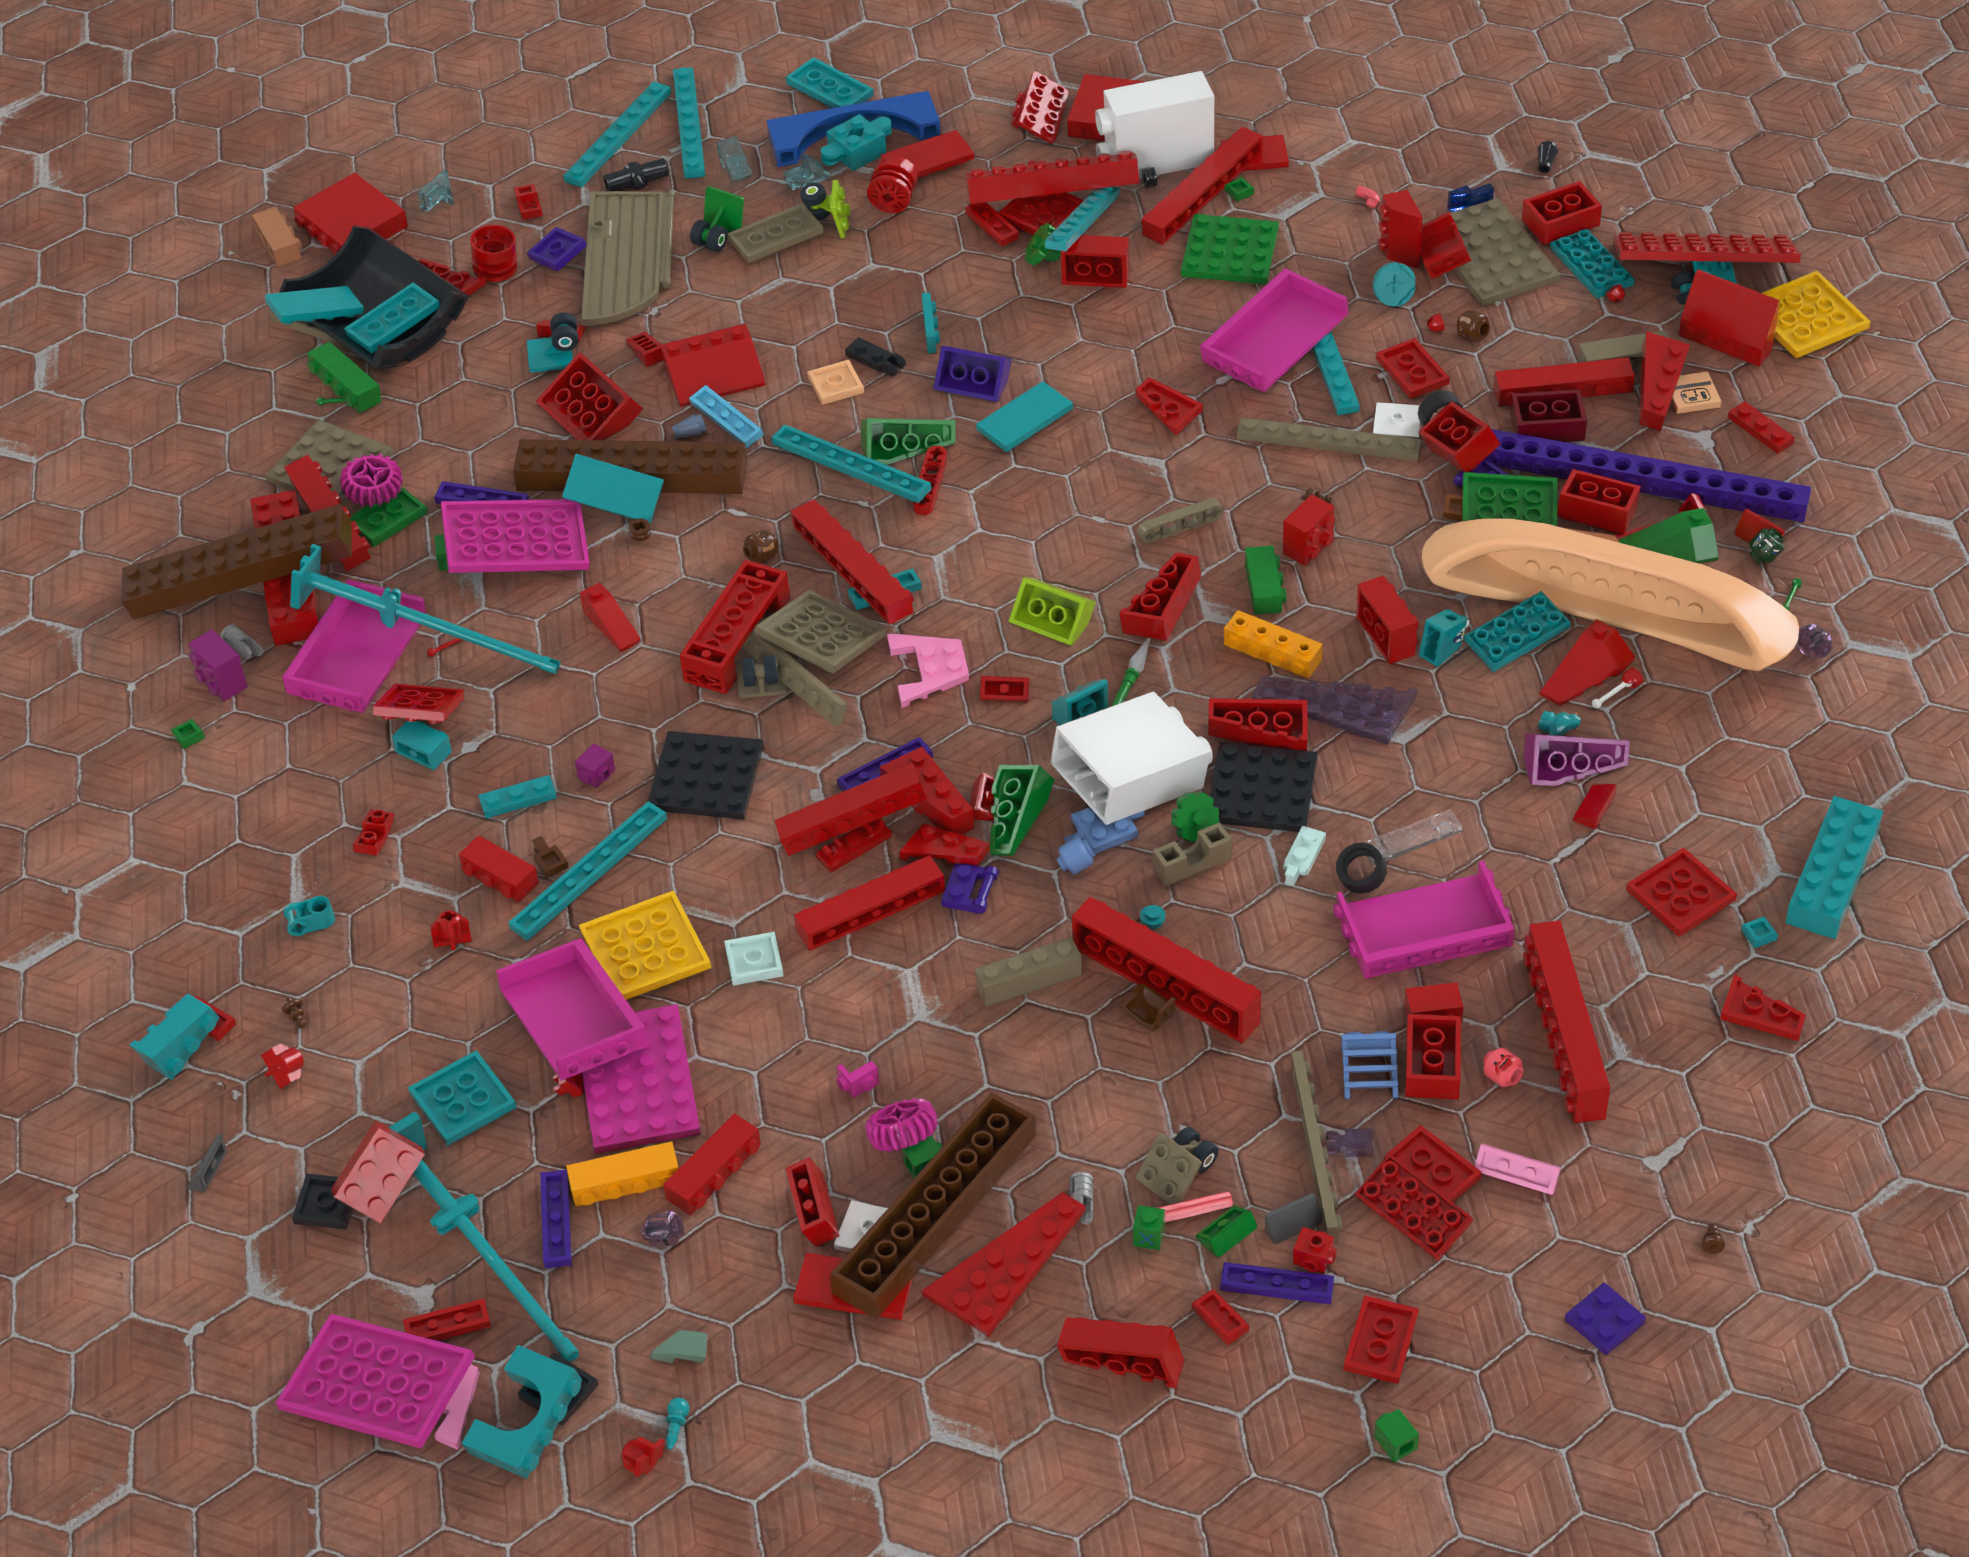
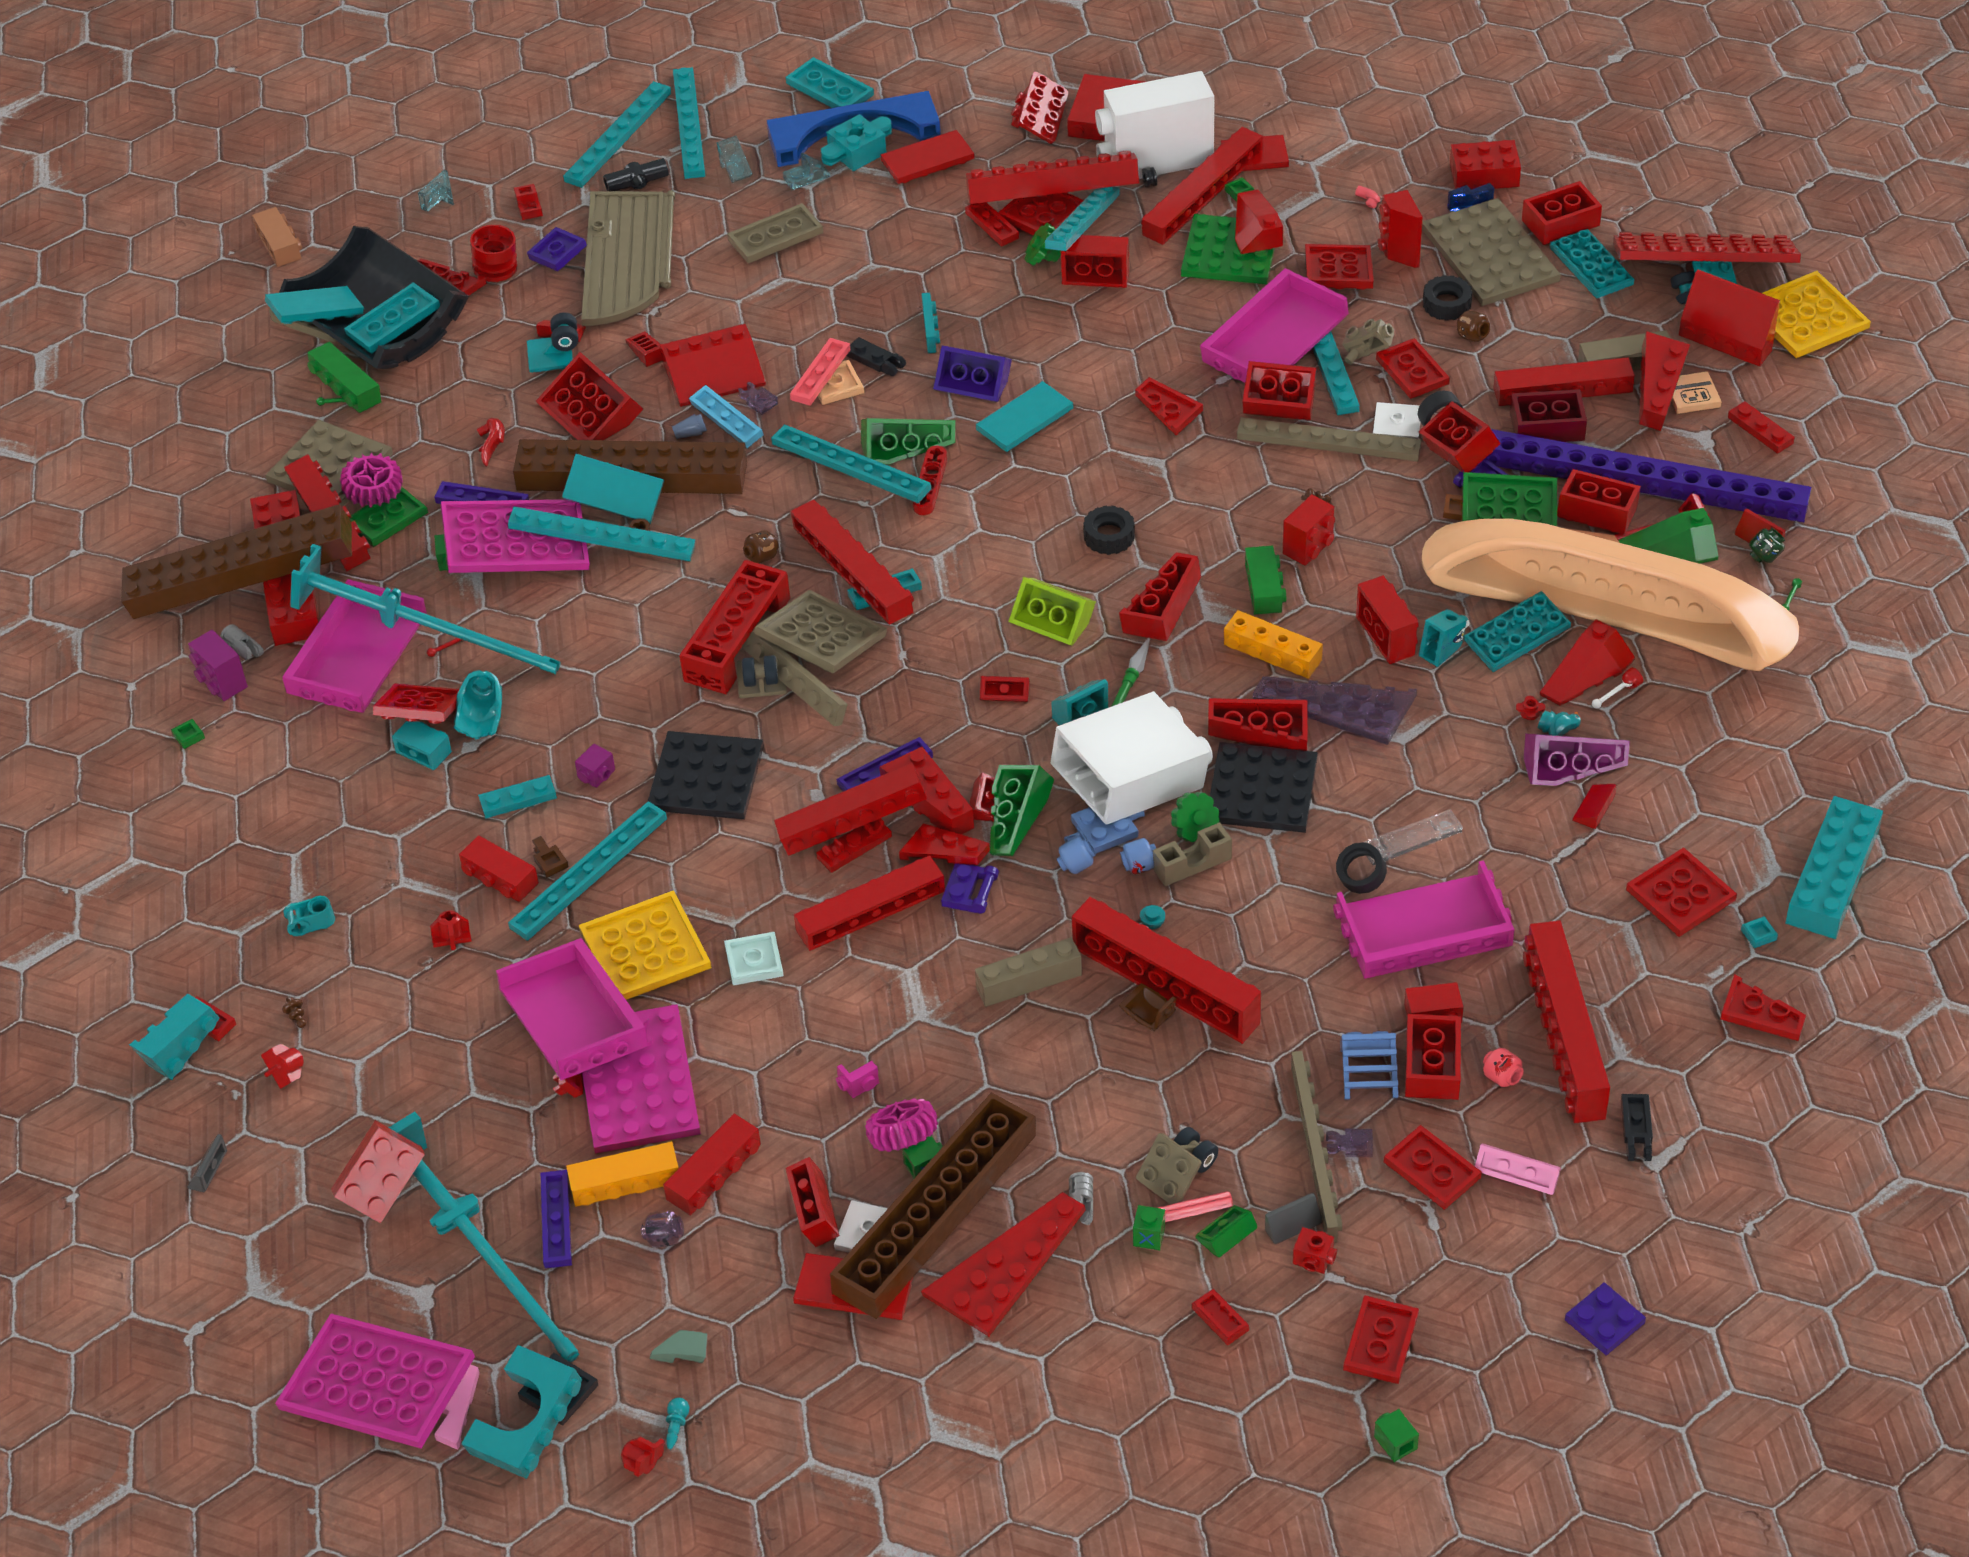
black plate [292,1174,353,1229] -> none
red brick [293,172,408,255] -> none
red slope [353,810,394,856] -> none
red plate [403,1298,491,1341] -> none
teal plate [407,1050,517,1146] -> none
red slope [580,582,641,652] -> none
green plate [690,186,744,252] -> none
plate [800,180,851,239] -> none
red wheel [867,155,918,213] -> none
bright pink wing [887,634,969,708] -> none
red wedge [1057,1317,1185,1389] -> none
dark tan beam [1137,498,1224,543] -> none
dark purple tile [1220,1262,1334,1304] -> none
light aqua hinge [1283,826,1326,886] -> none
red tile [1354,1153,1474,1261] -> none
teal tile [1372,262,1416,306] -> none
red panel [1420,212,1472,279] -> none
red hinge [1427,313,1445,332] -> none
black cone [1537,141,1558,173] -> none
red hinge [1605,283,1625,303] -> none
reddish brown hair [1701,1224,1725,1254] -> none
head [1796,623,1832,660] -> none
none -> teal hair [454,670,502,740]
none -> red piece [477,418,505,467]
none -> teal plate [508,507,696,561]
none -> clear purple plate [738,382,778,415]
none -> coral plate [790,338,850,406]
none -> black tyre [1083,505,1135,555]
none -> medium blue head [1120,838,1156,875]
none -> red wedge [1235,189,1283,254]
none -> red slope [1242,361,1317,421]
none -> red plate [1305,244,1374,290]
none -> dark tan brick [1342,319,1394,365]
none -> black tyre [1423,275,1472,321]
none -> red brick [1450,140,1521,192]
none -> red plate [1516,696,1546,720]
none -> black hinge [1621,1094,1653,1161]

